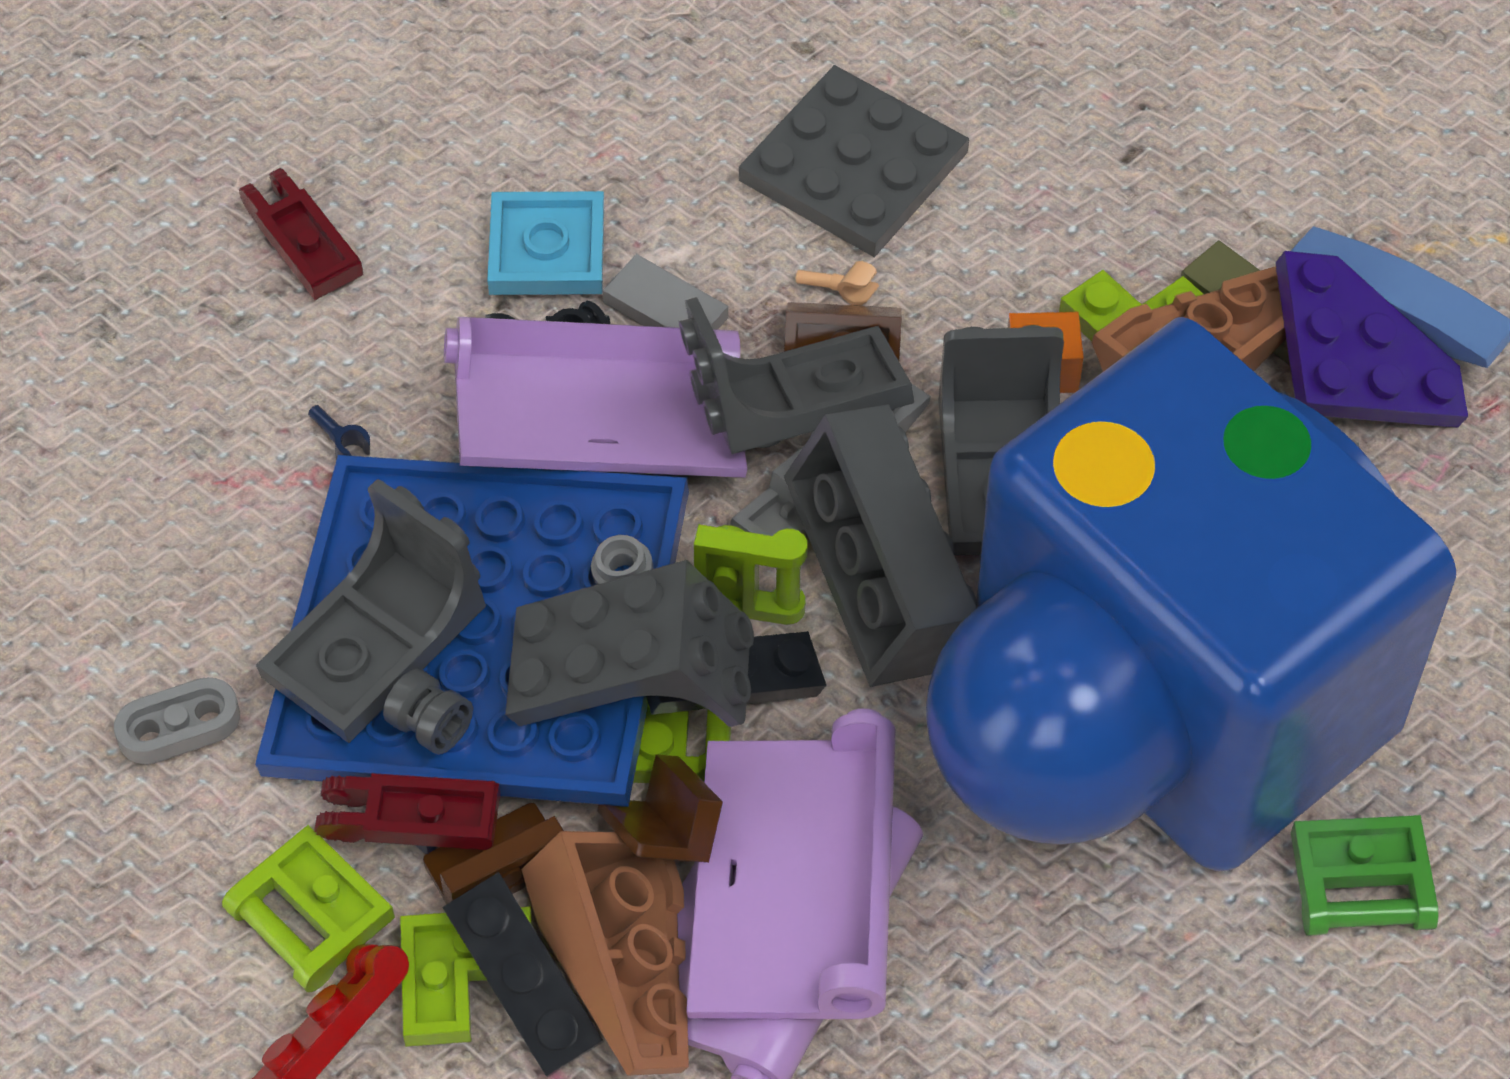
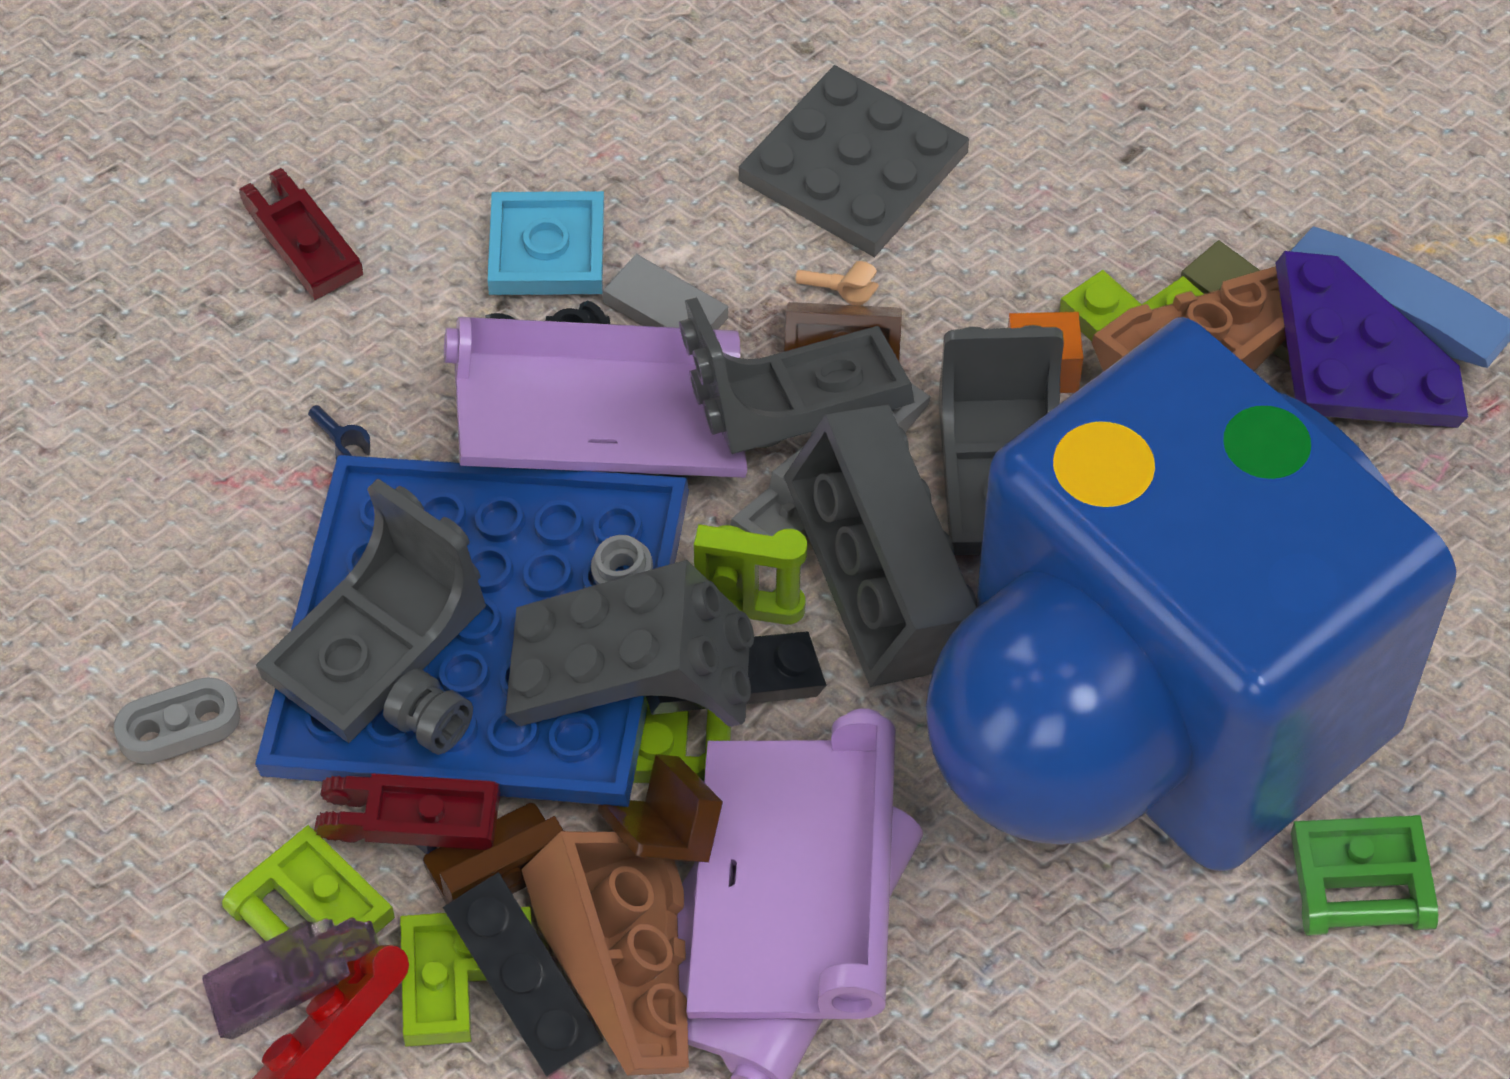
none -> clear purple hinge [201,917,380,1039]

